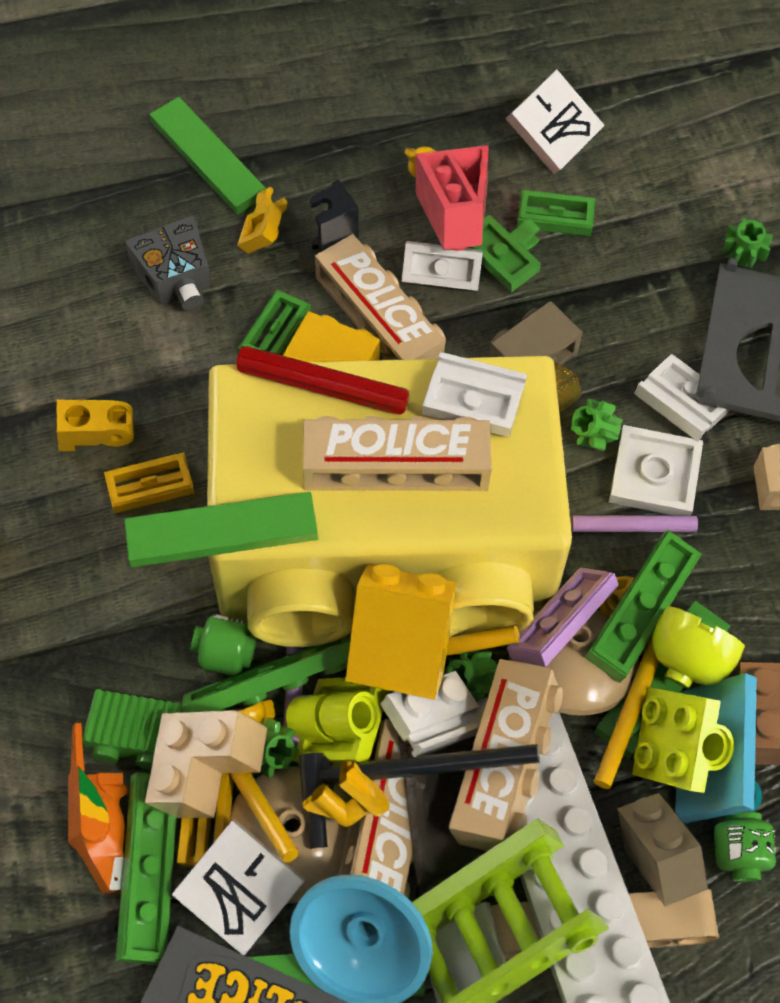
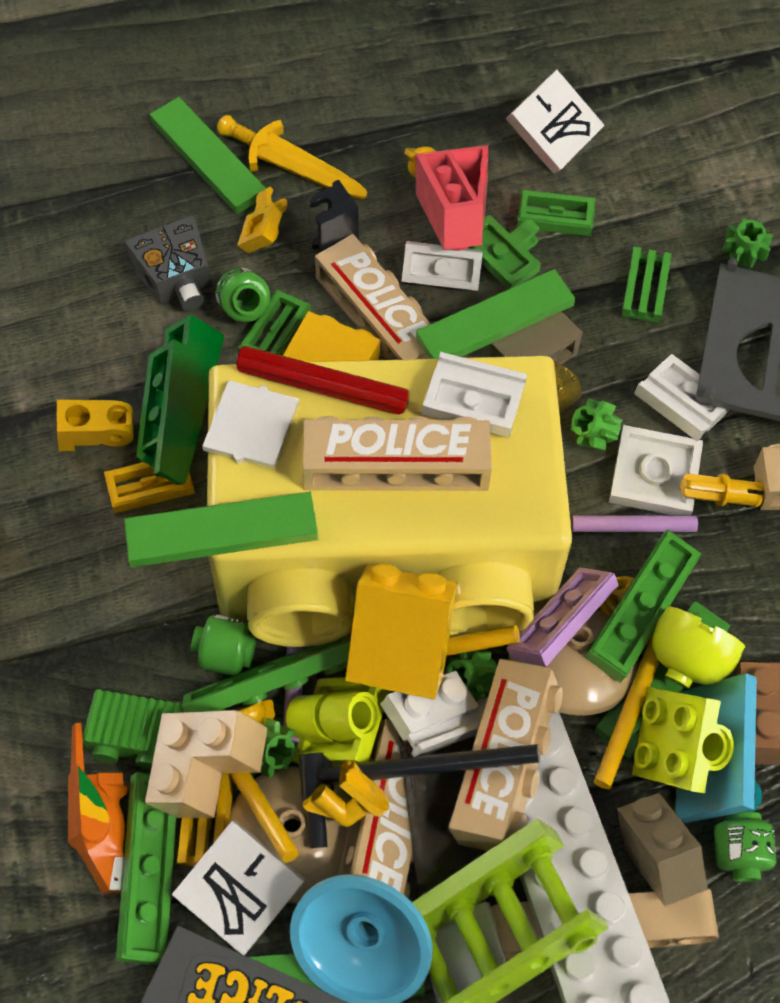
none -> green wedge [136,314,224,485]
none -> white piece [203,380,299,469]
none -> bright green head [215,267,271,323]
none -> yellow sword [217,115,367,199]
none -> bright green tile [416,269,575,359]
none -> bright green tile [621,246,672,323]
none -> yellow axle [680,473,764,508]

